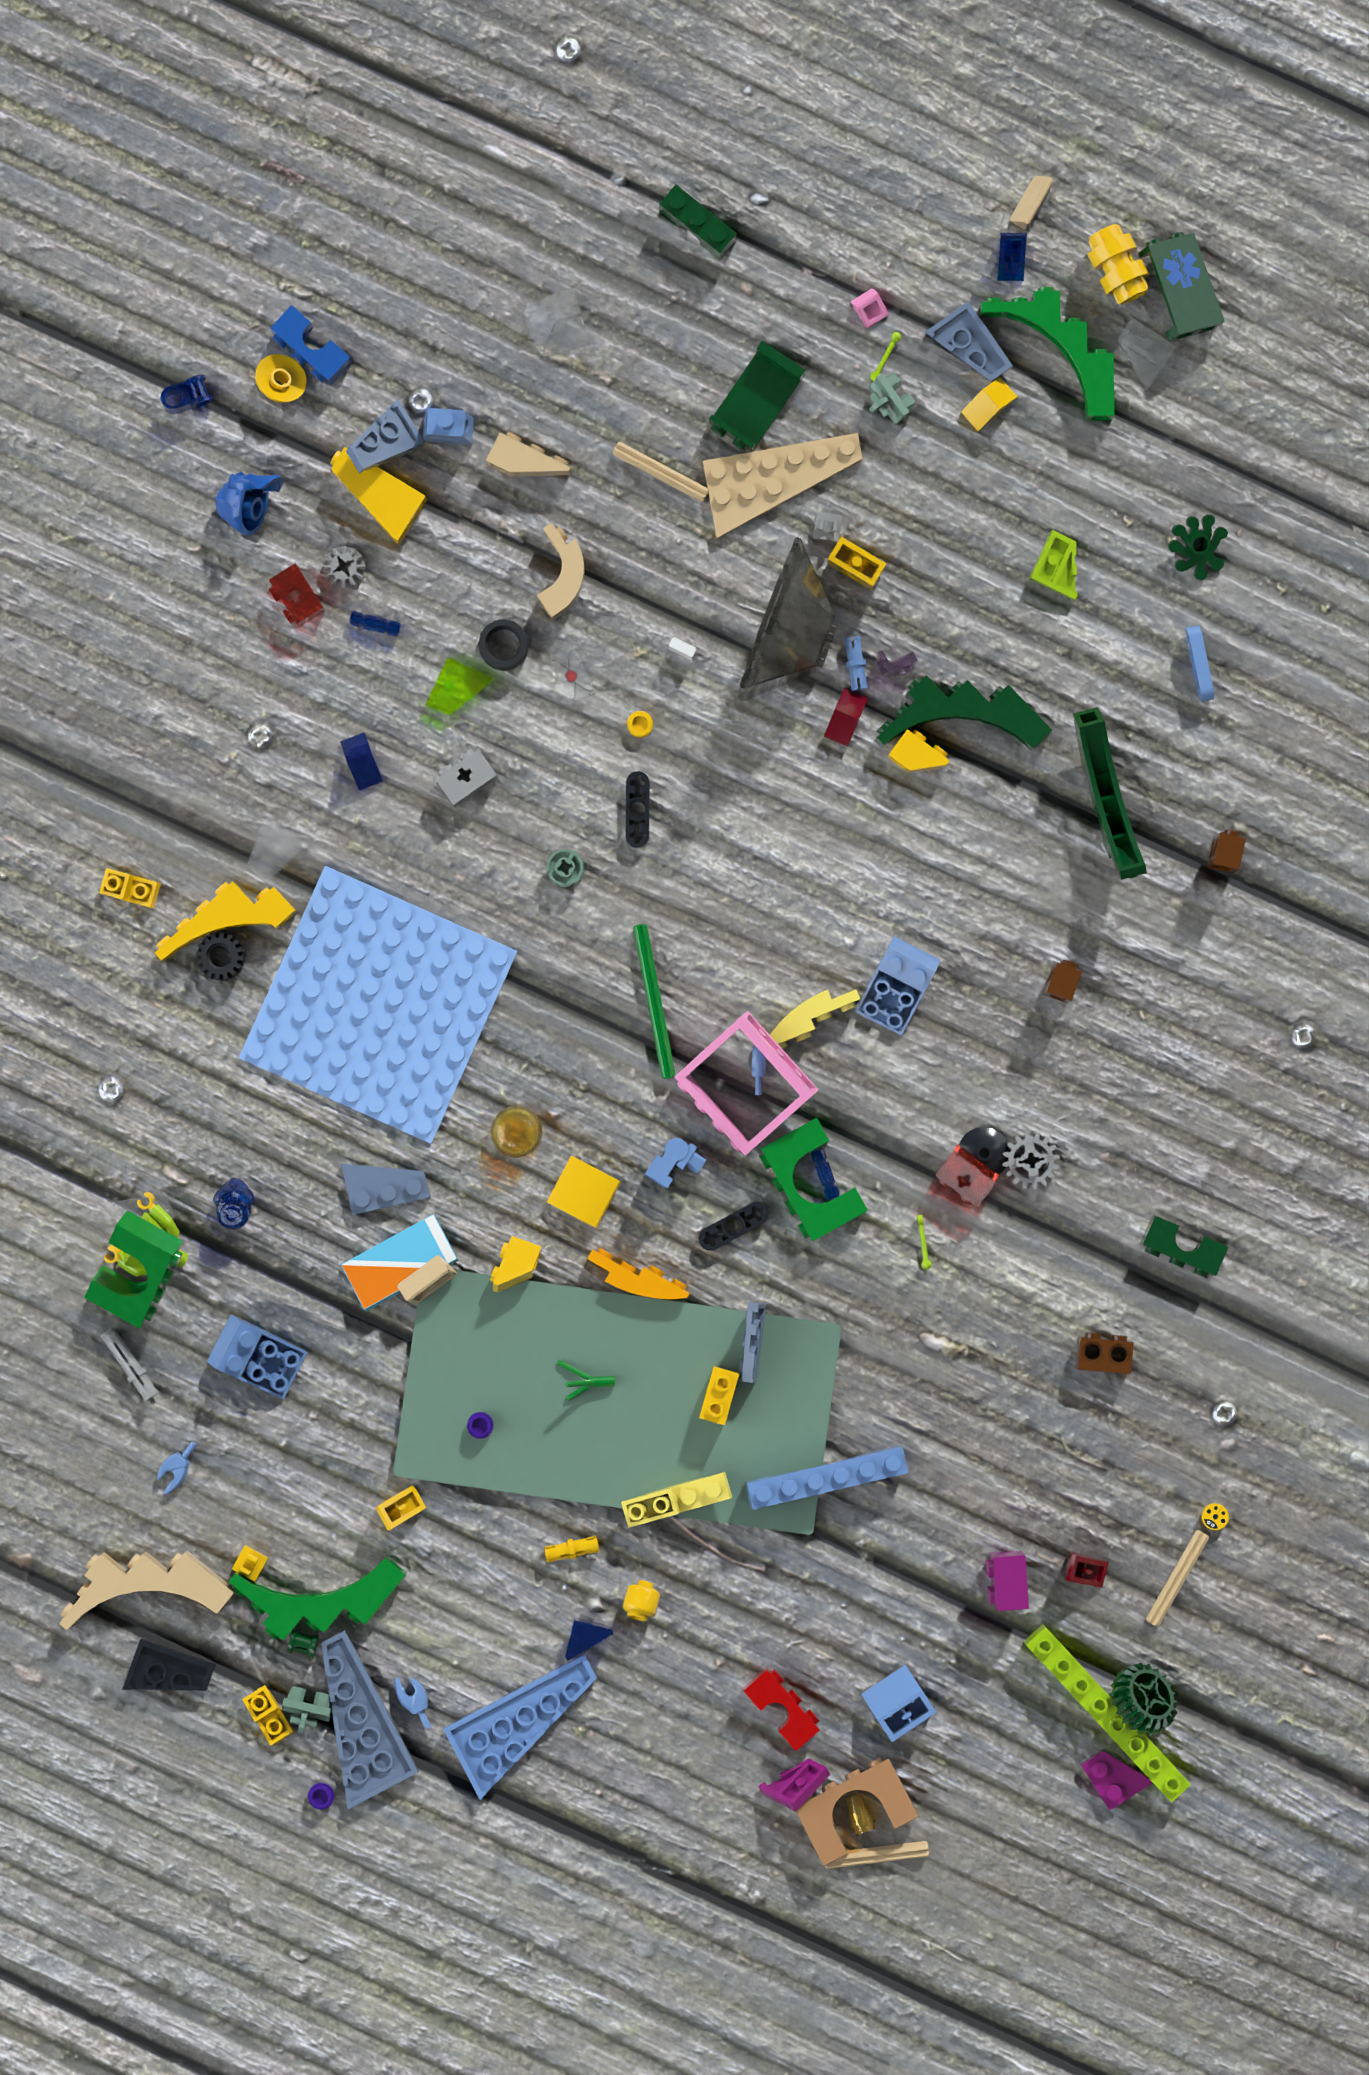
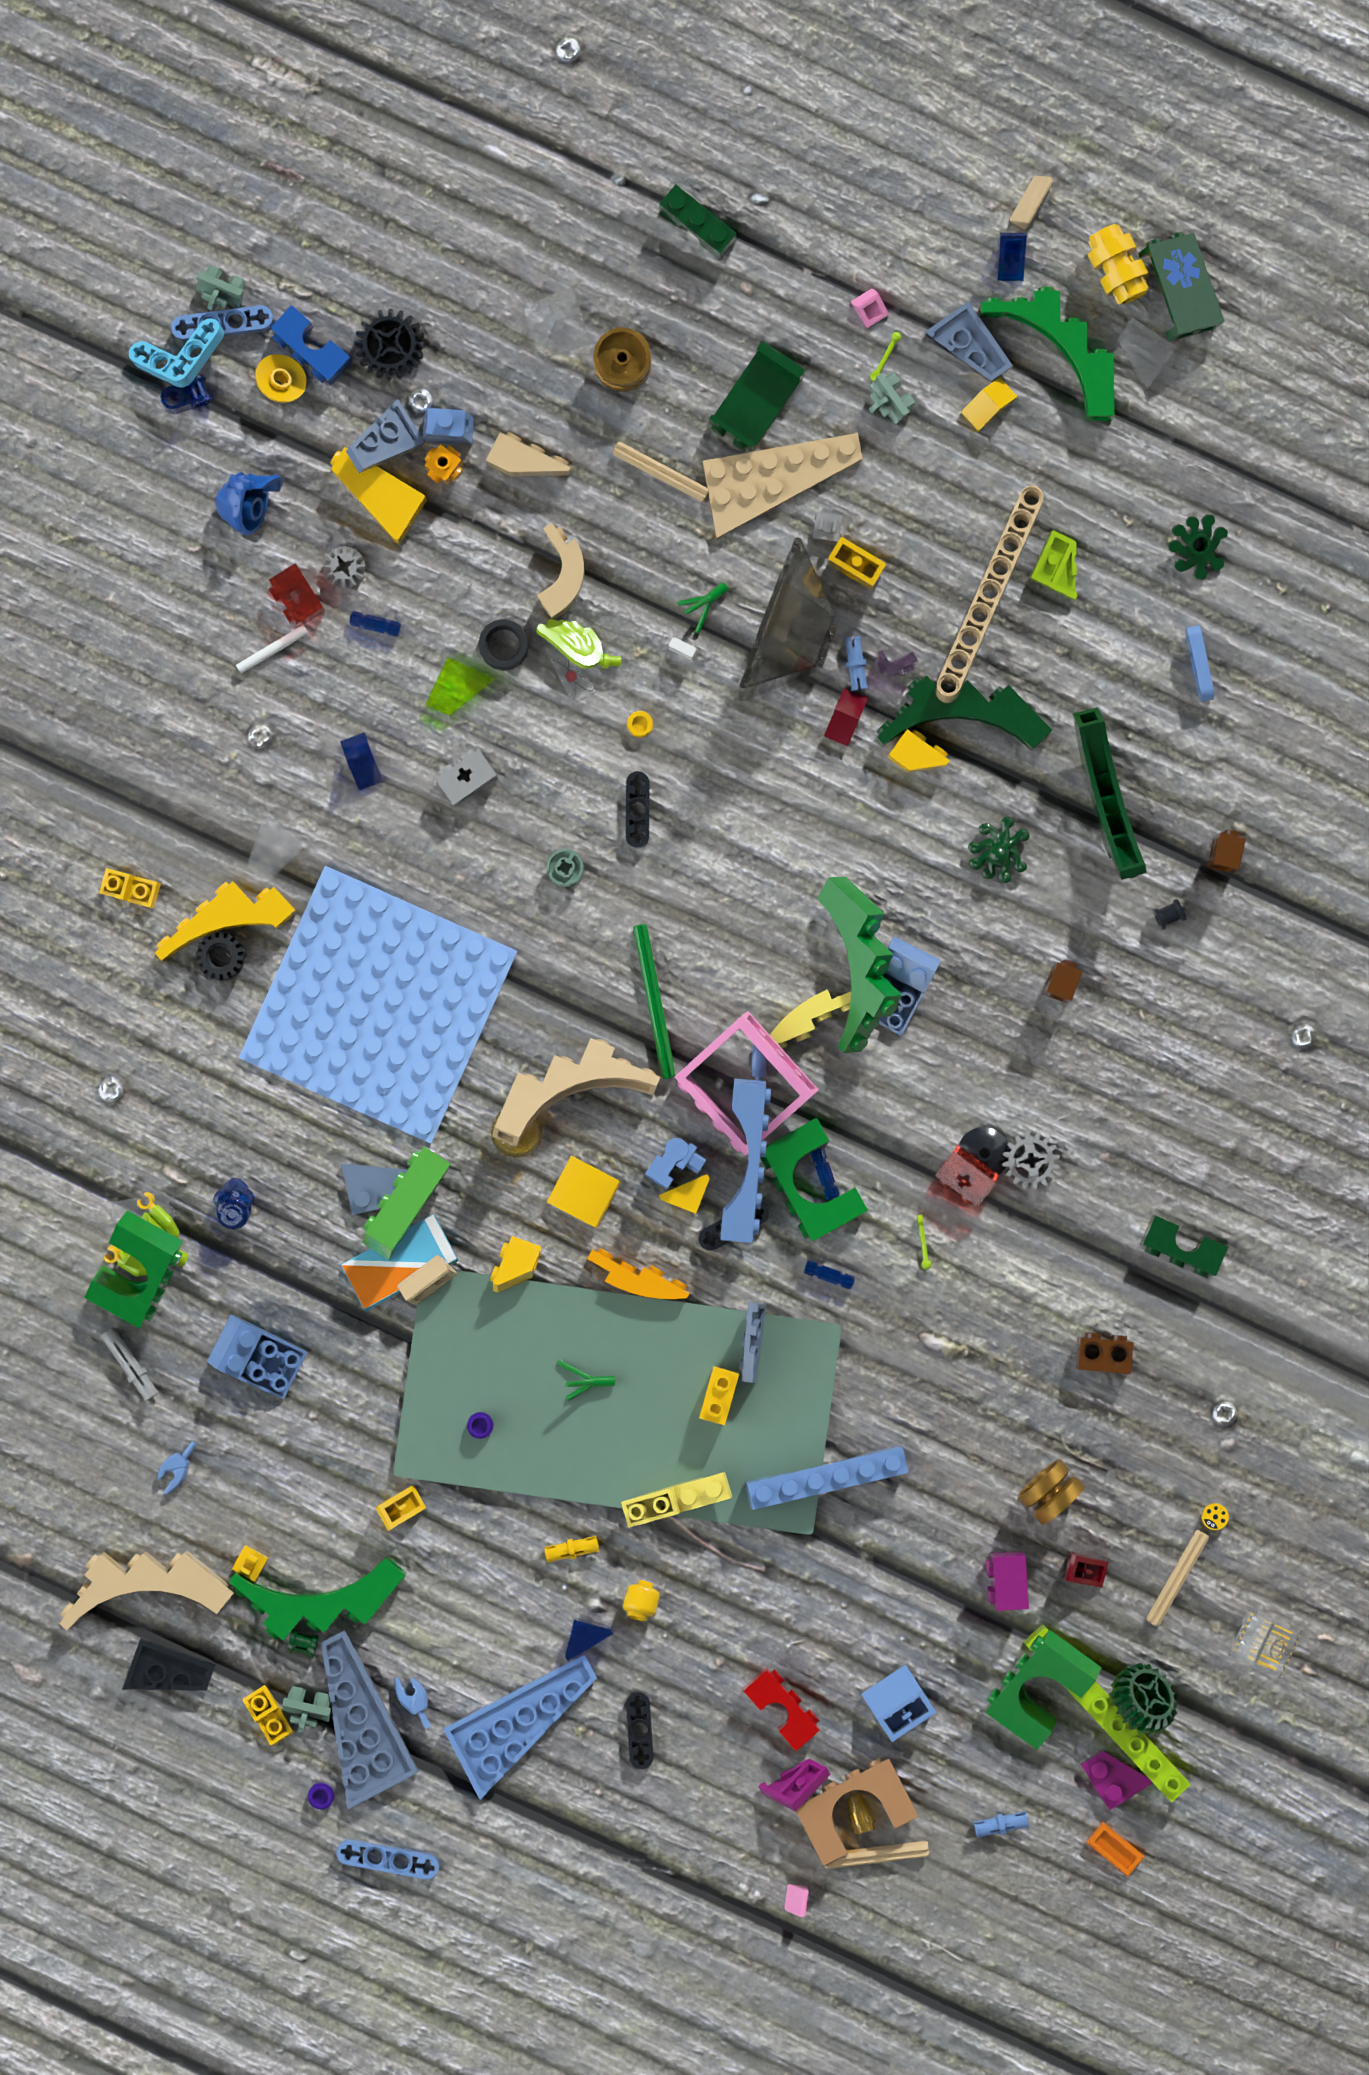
none -> medium azure beam [129,318,224,387]
none -> medium blue beam [171,305,274,342]
none -> sand green hips [196,265,245,311]
none -> white bar [236,625,309,674]
none -> medium blue beam [337,1839,439,1879]
none -> black gear [354,309,426,381]
none -> bright green wedge [362,1146,450,1260]
none -> light orange brick [424,444,463,486]
none -> tan arch [492,1038,660,1147]
none -> animal [536,619,621,669]
none -> pearl gold wheel [593,327,652,392]
none -> black beam [626,1690,653,1769]
none -> yellow slope [659,1174,710,1214]
none -> green plant [677,582,729,634]
none -> medium blue arch [721,1078,771,1243]
none -> bright pink slope [784,1884,809,1917]
none -> clear blue axle [803,1260,855,1289]
none -> green arch [817,877,902,1053]
none -> tan beam [936,486,1044,703]
none -> dark green animal [968,817,1030,883]
none -> medium blue pin [973,1811,1029,1838]
none -> green arch [985,1630,1101,1750]
none -> pearl gold wheel [1017,1458,1085,1525]
none -> orange tile [1086,1821,1145,1877]
none -> black bush [1152,899,1187,931]
none -> clear slope [1228,1607,1303,1679]

